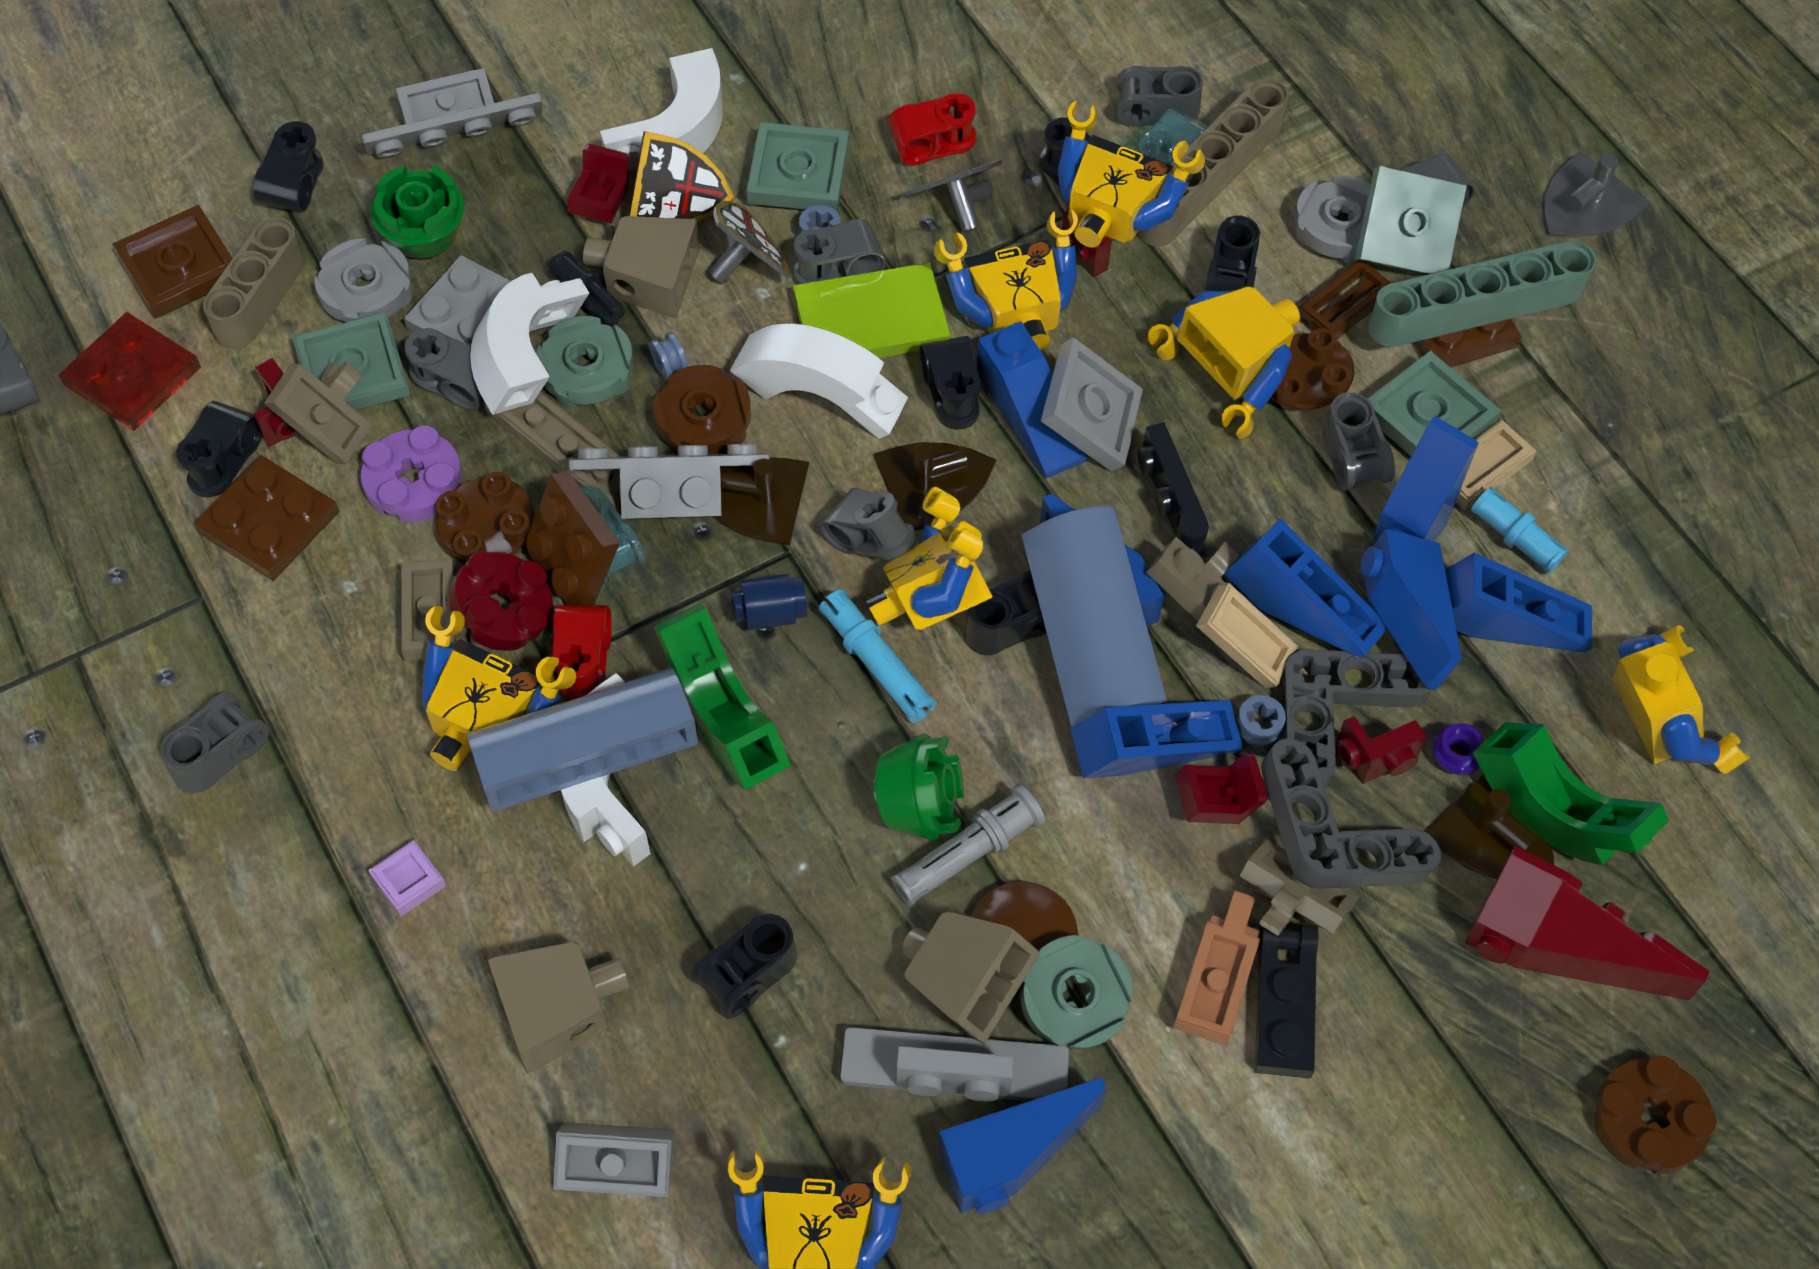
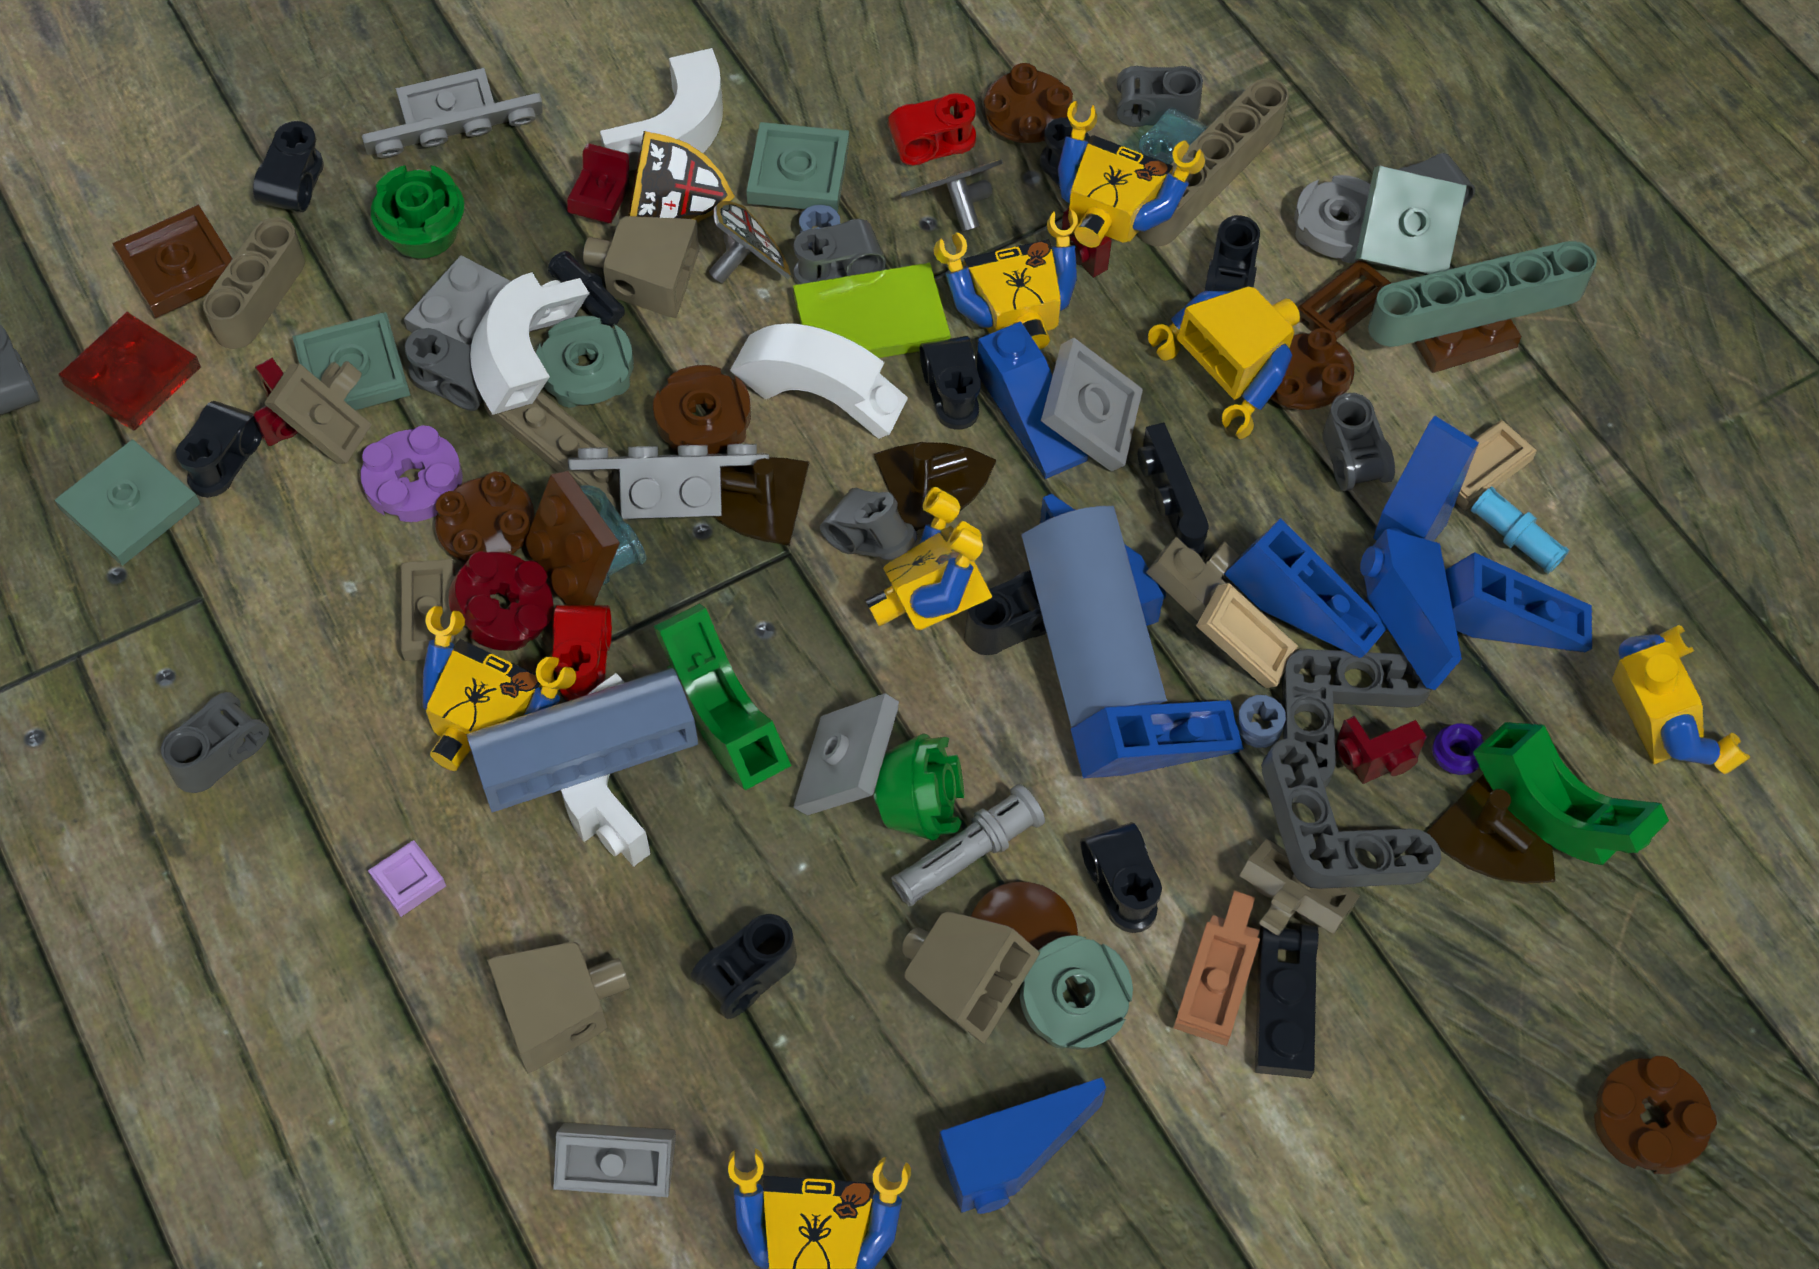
reddish brown plate [194,455,339,582] -> none
light grey plate [315,239,413,323] -> none
sand blue bush [648,332,689,381] -> none
dark blue brick [731,574,807,631] -> none
medium azure pin [819,589,937,723] -> none
light grey bracket [841,1028,1069,1102] -> none
dark red bracket [1174,754,1267,824] -> none
sand green plate [1368,351,1502,456] -> none
dark red wedge [1465,846,1710,1000] -> none
flat silver shield [1544,152,1651,238] -> none
none -> sand green plate [54,439,200,566]
none -> light grey plate [793,693,899,816]
none -> reddish brown dish [984,63,1073,143]
none -> black piece [1080,822,1162,933]

